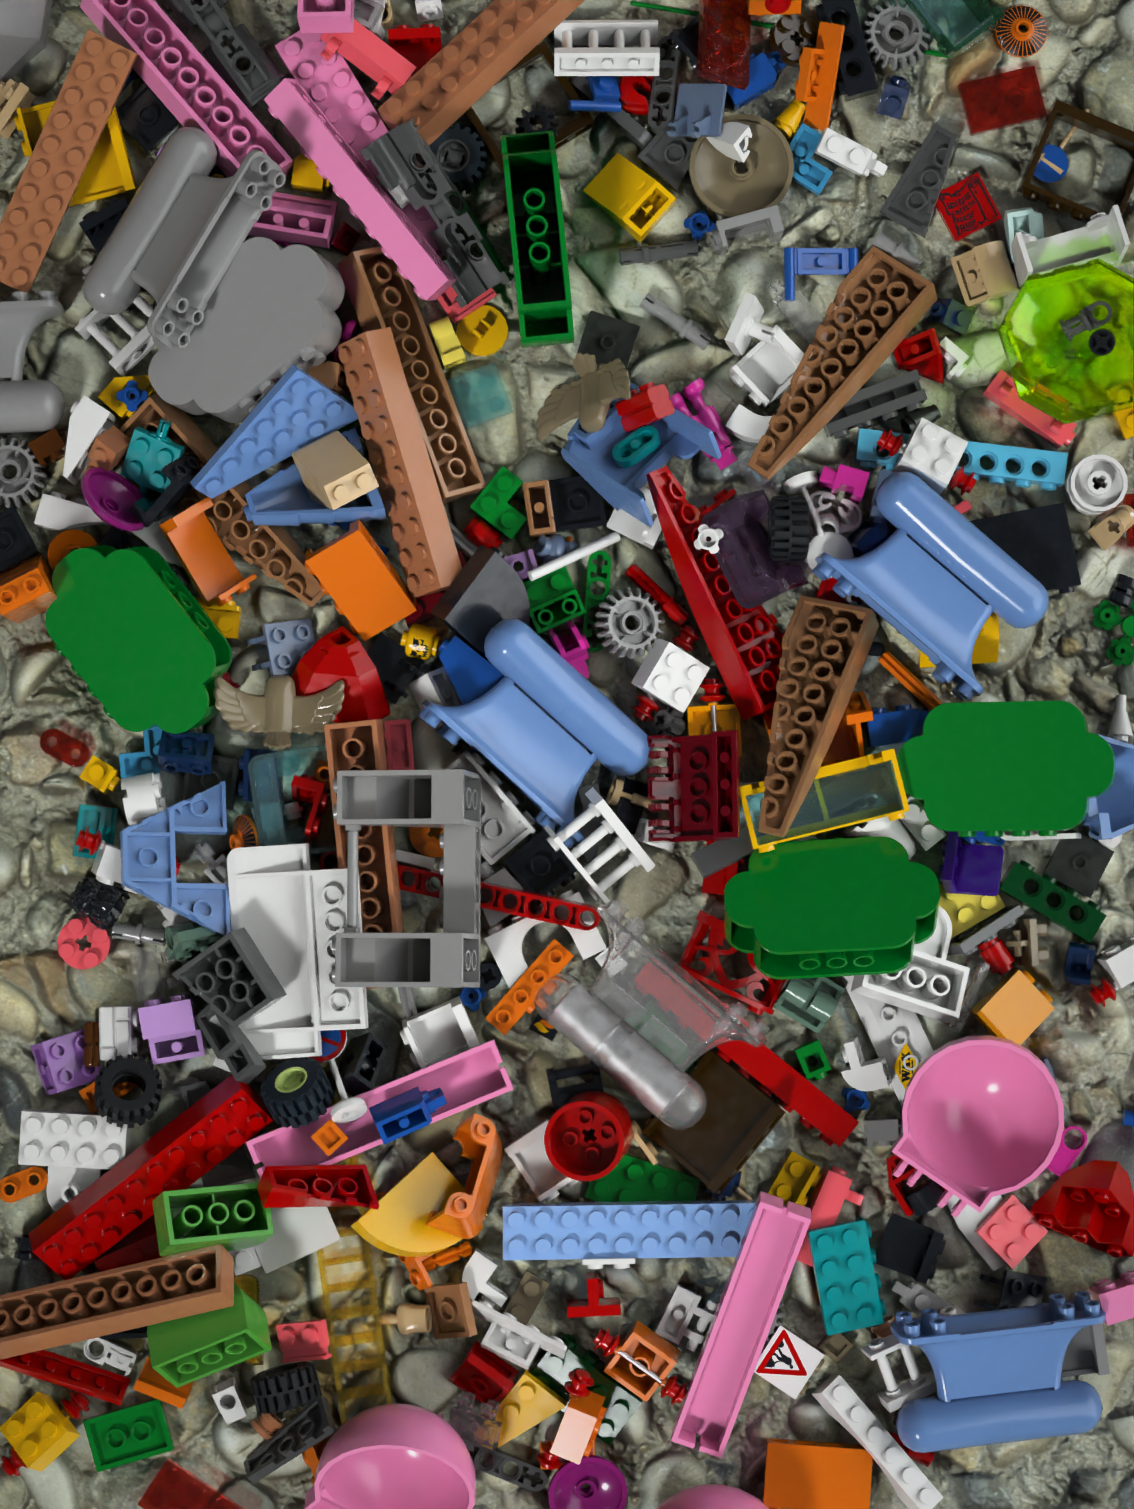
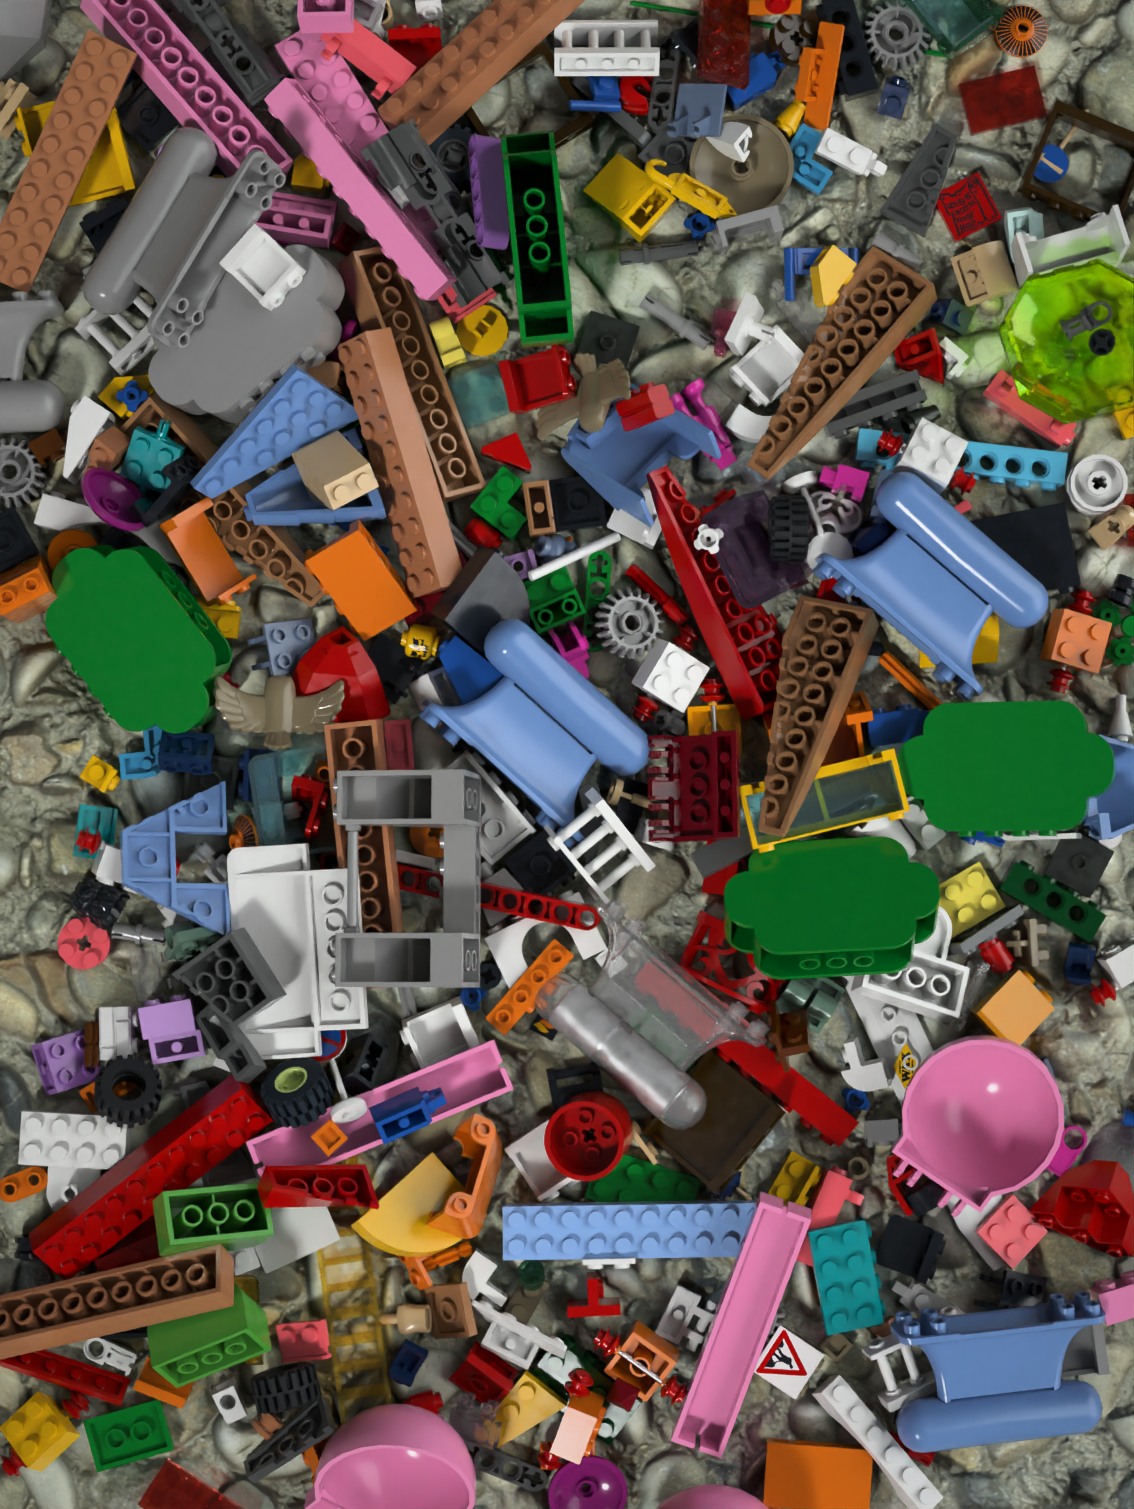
clear red plate [40,729,91,767] -> none
white brick [121,772,168,825] -> none
black gear [515,104,559,137] -> none
teal plate [612,426,661,468] -> none
green brick [793,1039,831,1082] -> none
dark purple bracket [938,832,1004,896] -> none
none -> white panel [219,224,307,311]
none -> dark blue bracket [388,1339,429,1387]
none -> red brick [403,1388,444,1415]
none -> medium lavender beam [468,134,510,250]
none -> red slope [481,432,532,474]
none -> red panel [498,345,577,415]
none -> clear green wheel [518,1260,545,1291]
none -> dark red slope [606,1377,641,1412]
none -> yellow plate [645,159,738,219]
none -> clear pink plate [710,308,737,358]
none -> reddish brown bracket [767,1000,811,1072]
none -> yellow slope [810,245,857,308]
none -> dark tan plate [844,1153,871,1180]
none -> orange brick [1039,589,1112,694]

